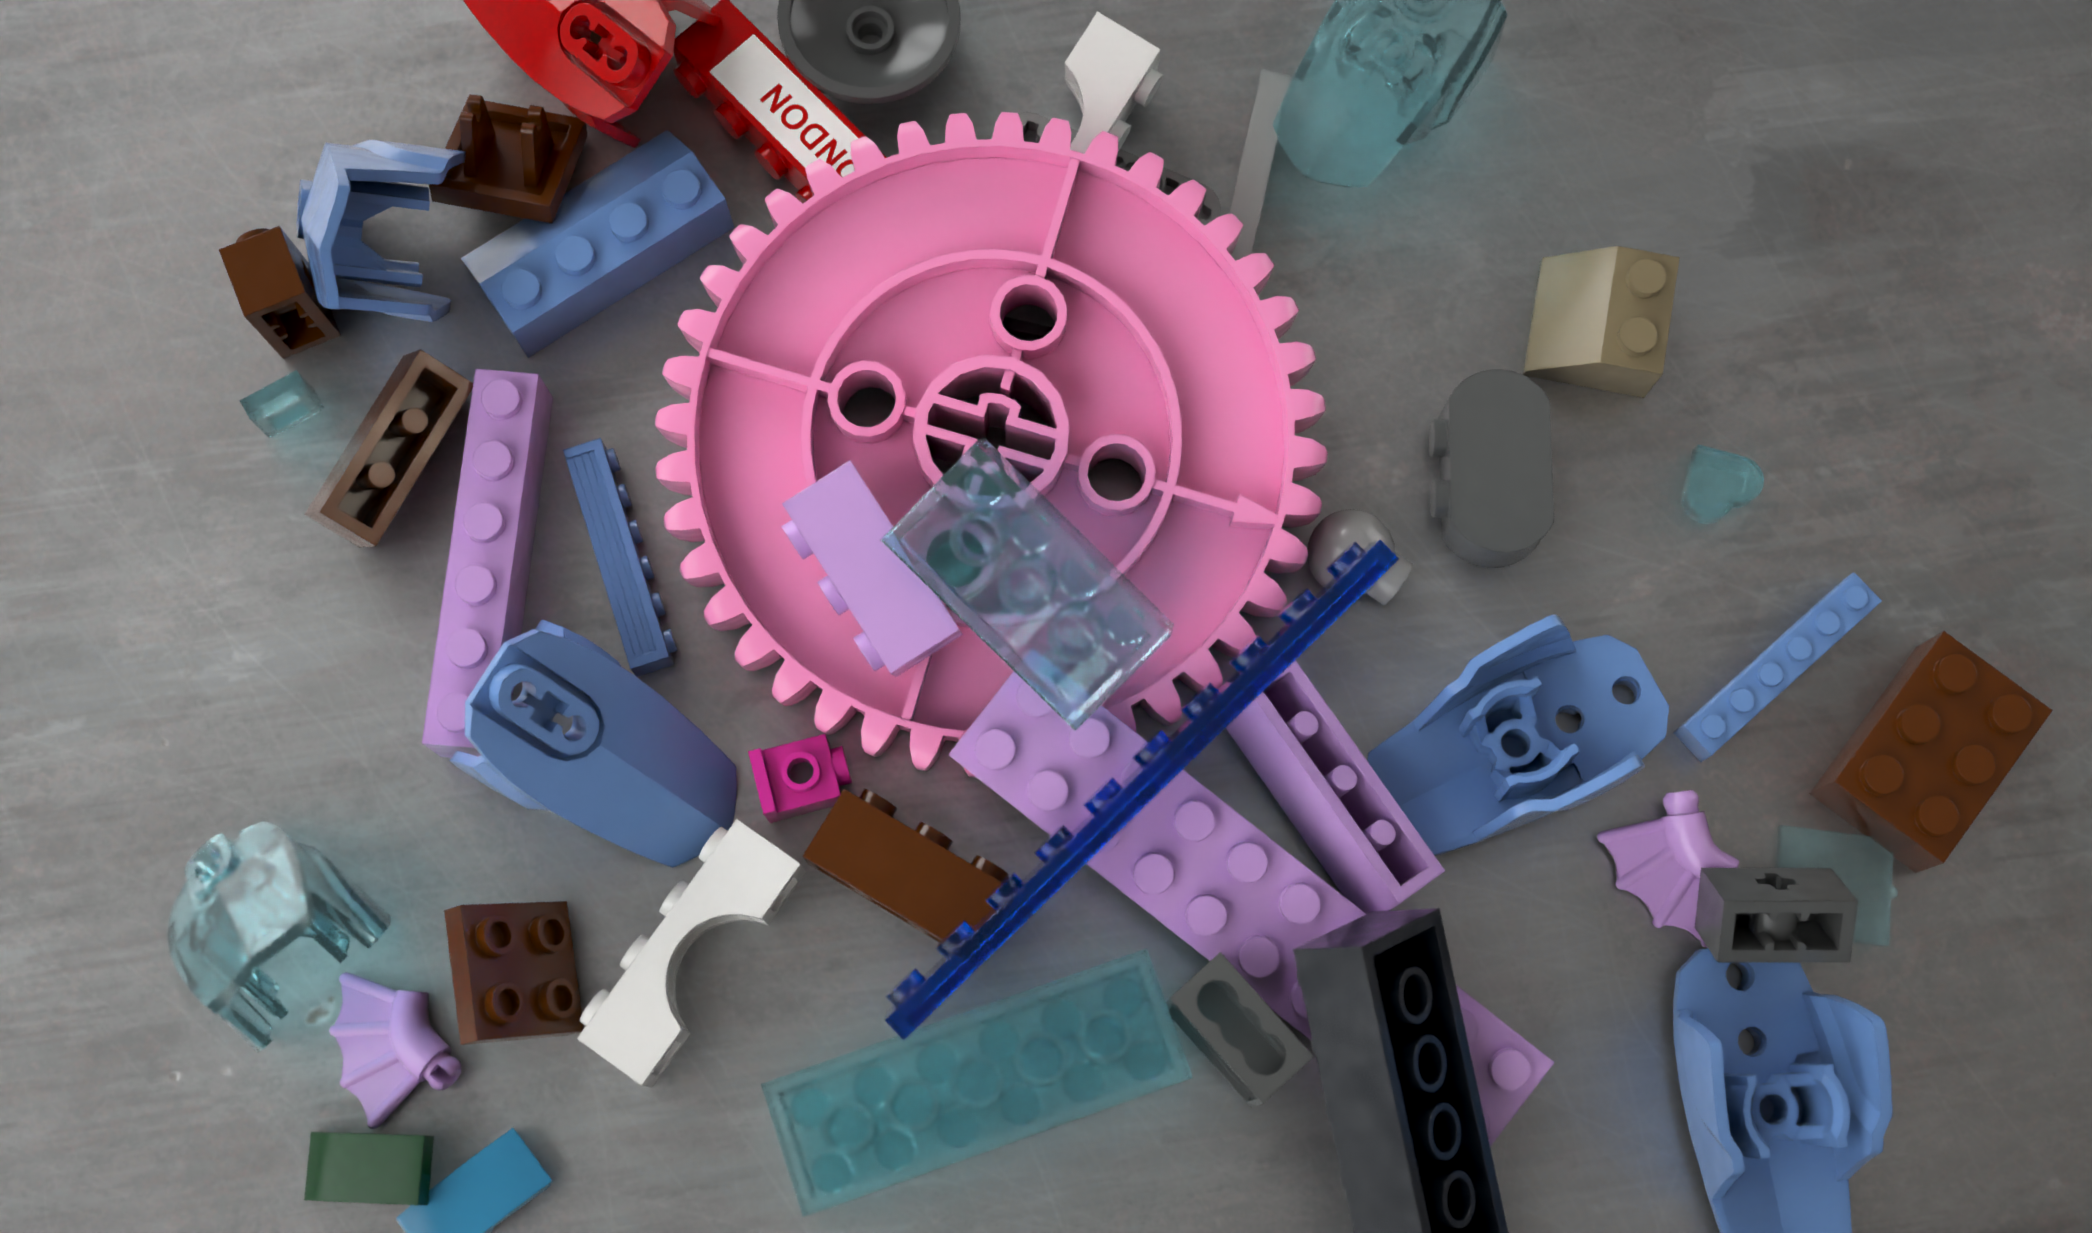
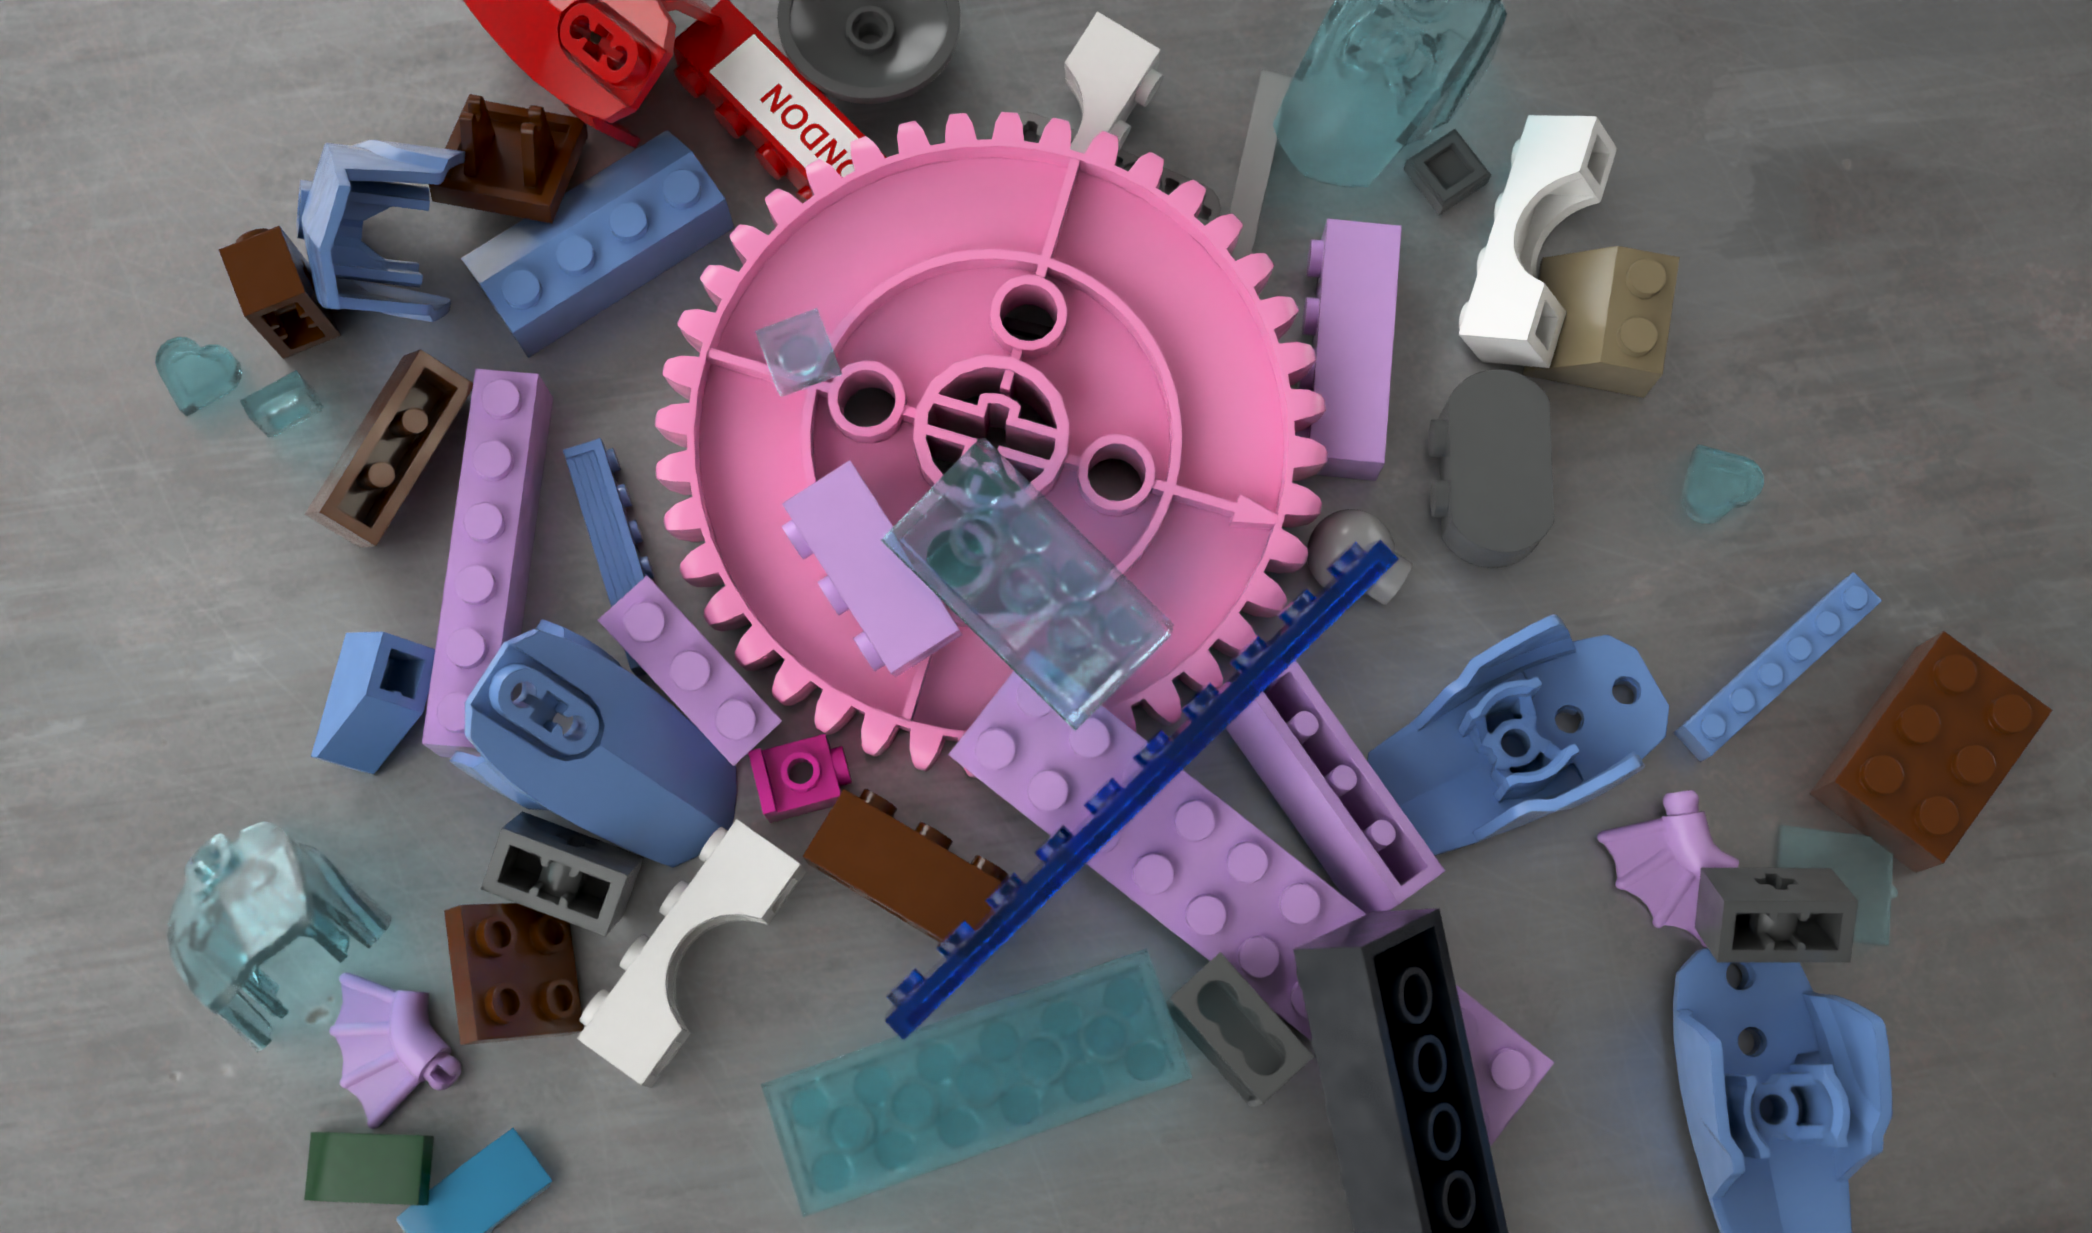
none -> clear light blue tile [155,337,242,417]
none -> medium blue slope [311,632,435,774]
none -> dark grey brick [481,811,644,936]
none -> lavender brick [598,576,782,766]
none -> clear light blue plate [755,308,842,397]
none -> lavender brick [1295,219,1402,481]
none -> dark grey tile [1403,129,1491,215]
none -> white arch [1458,115,1617,368]

